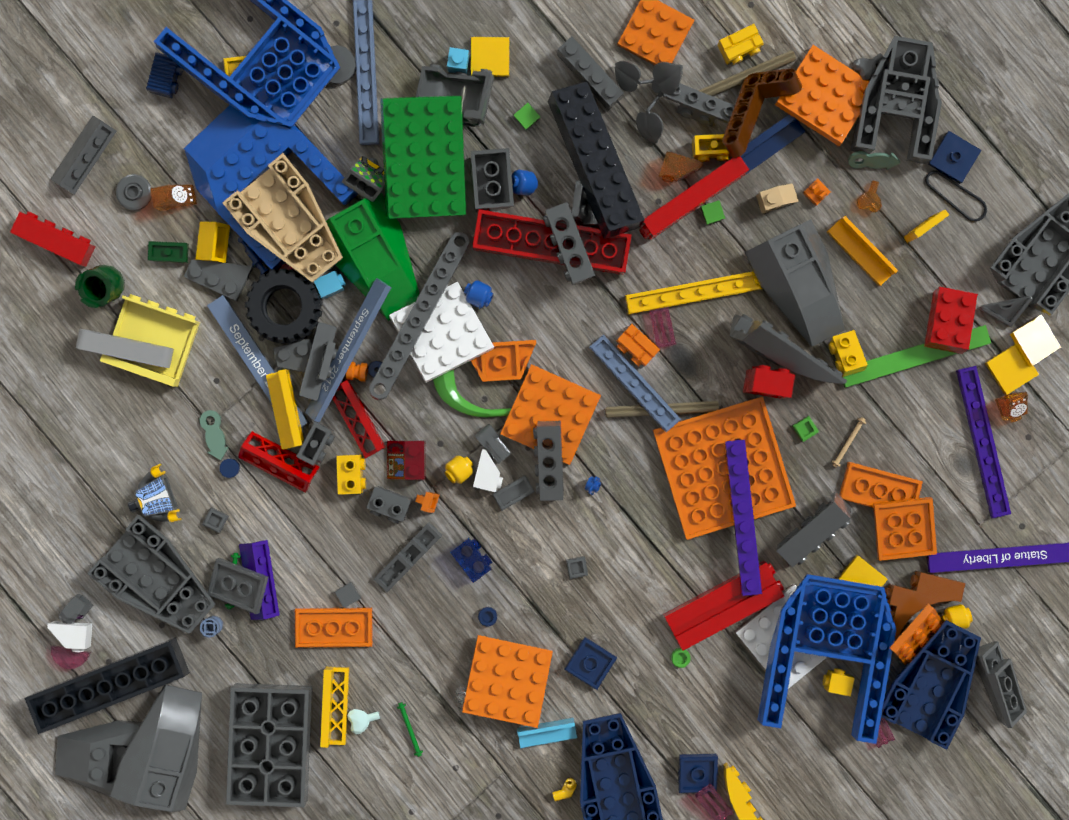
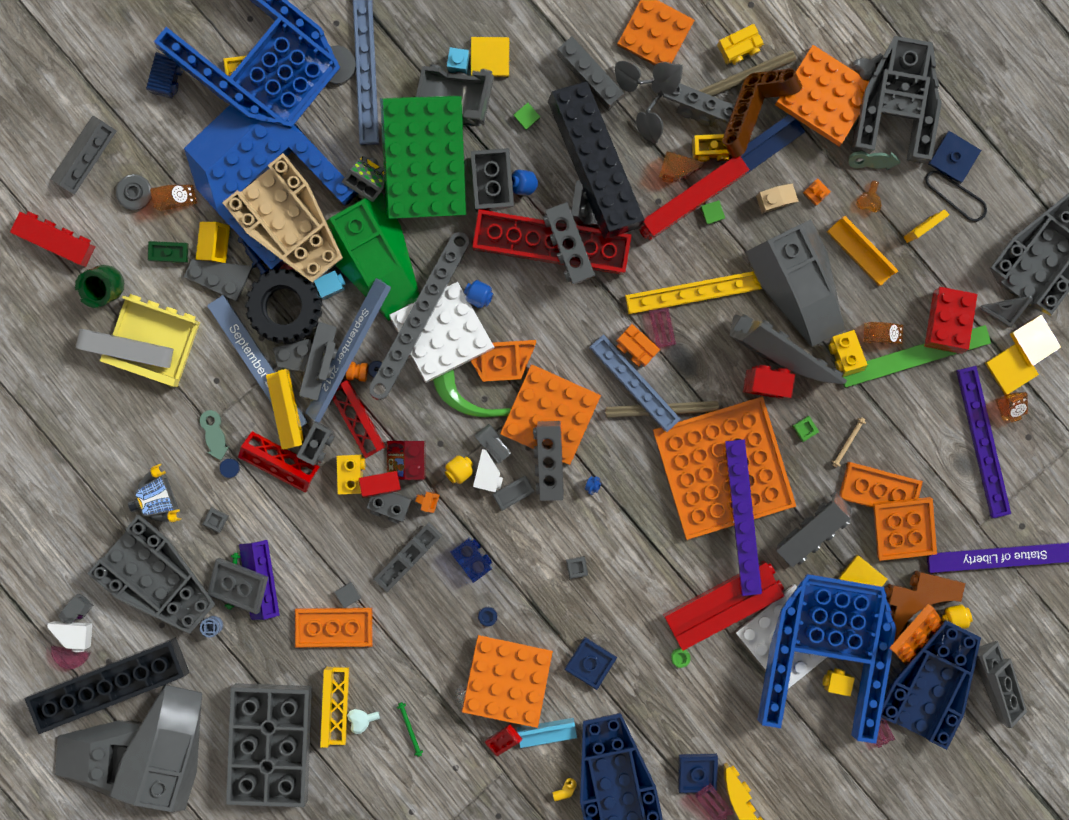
none -> red tile [359,471,401,498]
none -> red plate [485,725,522,756]
none -> clear orange slope [864,322,903,344]

